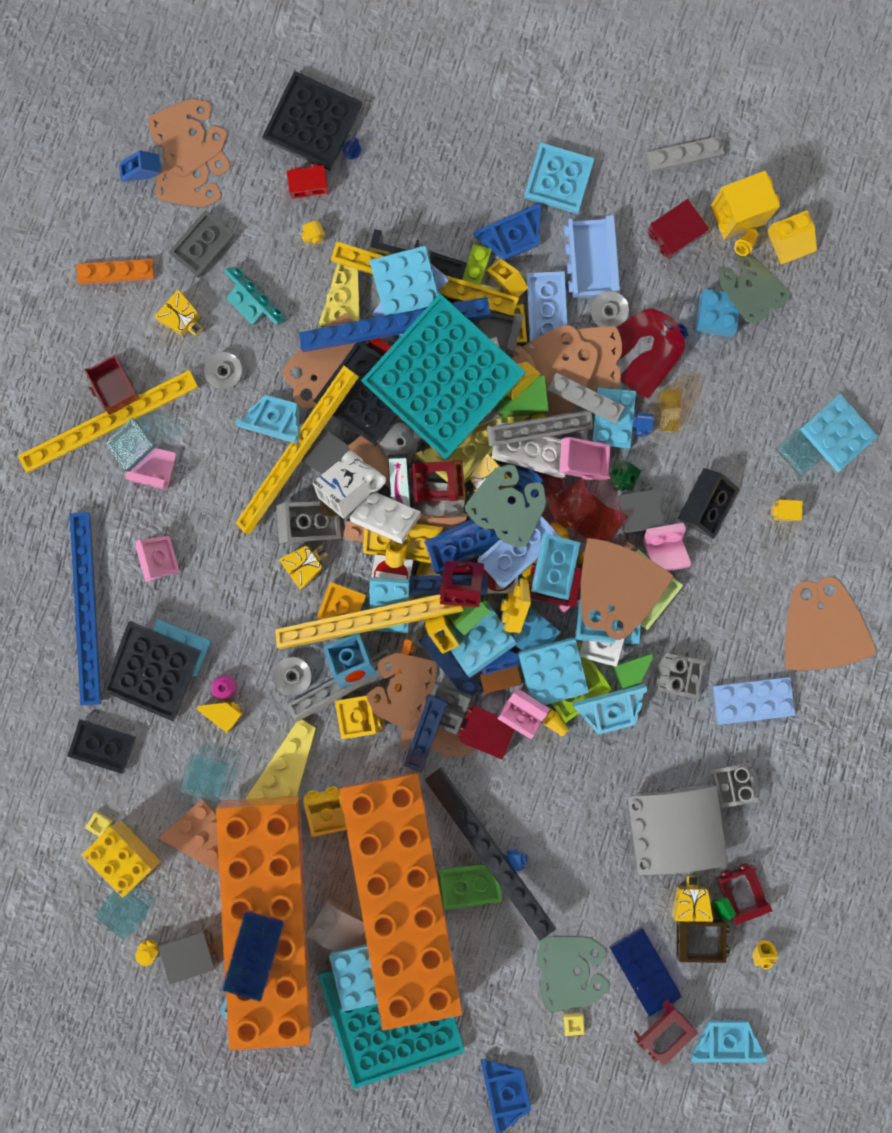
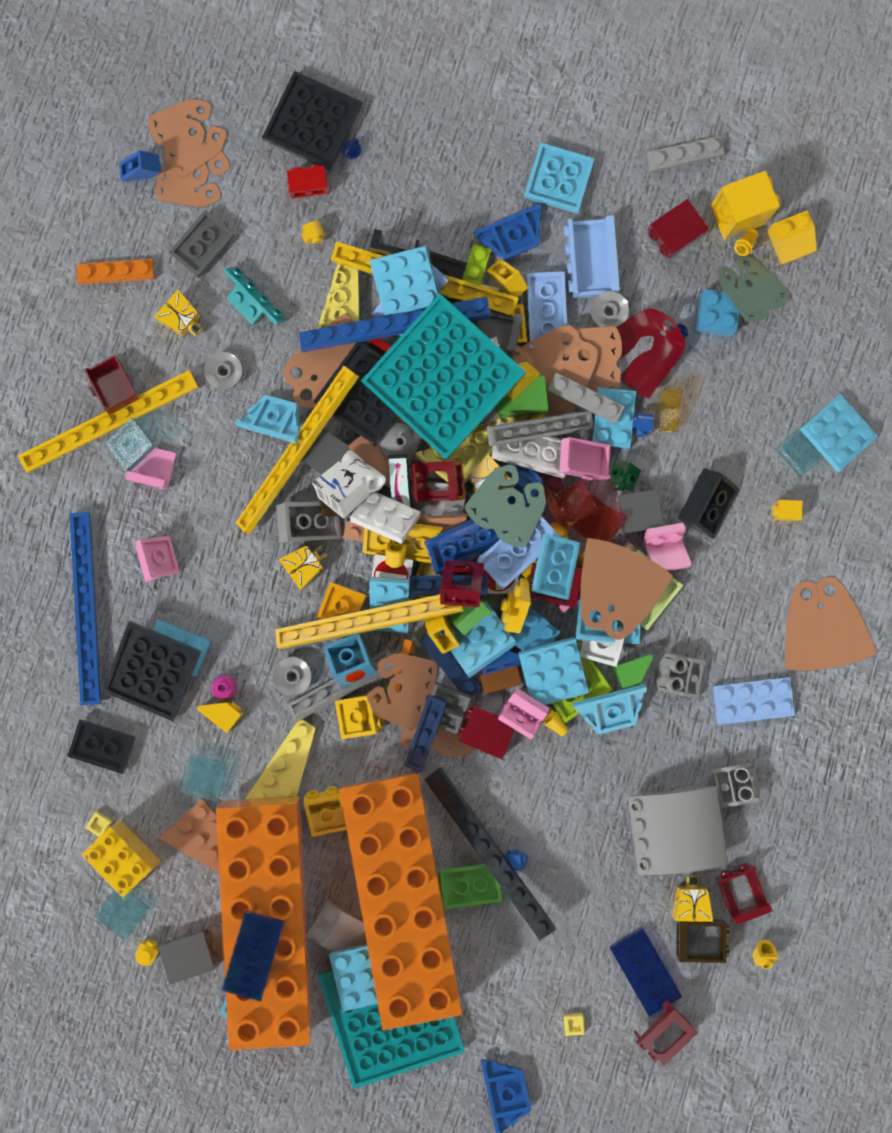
sand green piece [538,937,609,1012] -> none
medium azure wing [690,1020,767,1062] -> none
green tile [711,898,737,920] -> none

